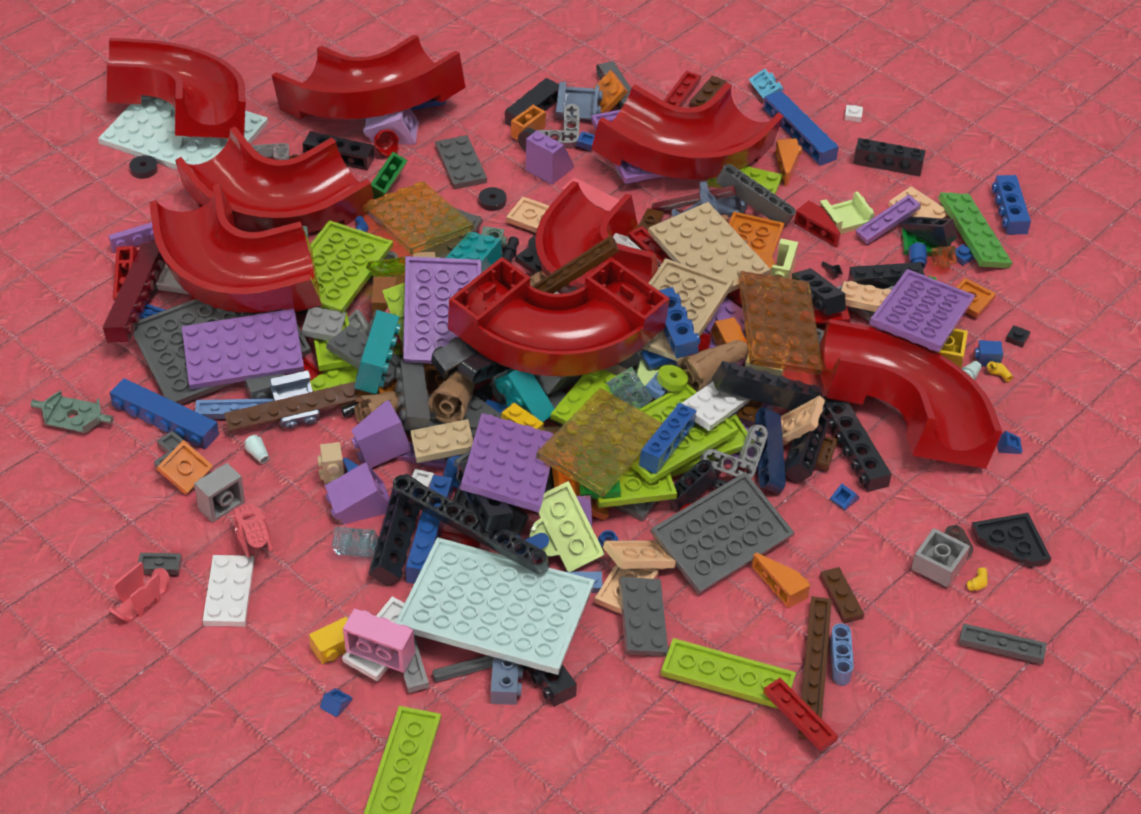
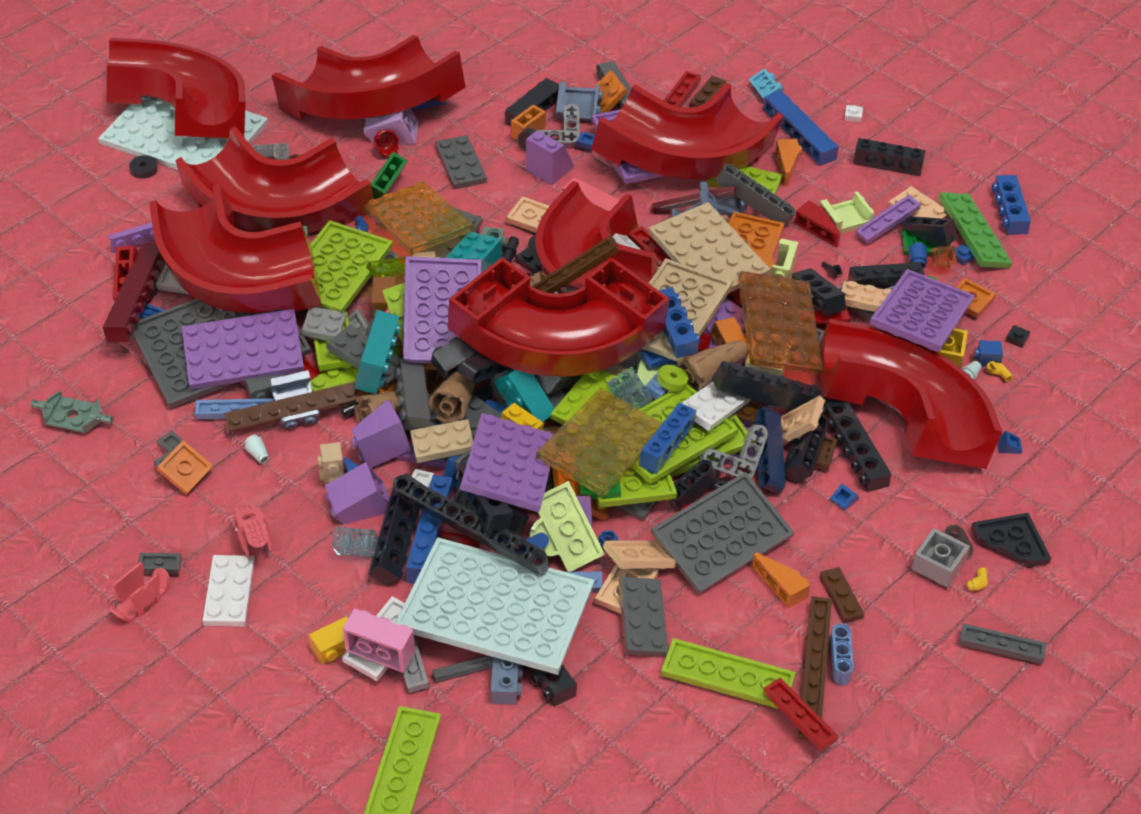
blue brick [109,378,219,450] -> none
light grey brick [194,463,245,523] -> none
black brick [302,131,375,171] -> none
blue slope [320,688,353,717] -> none
black piece [479,187,507,211] -> none
reddish brown plate [638,208,664,231] -> none

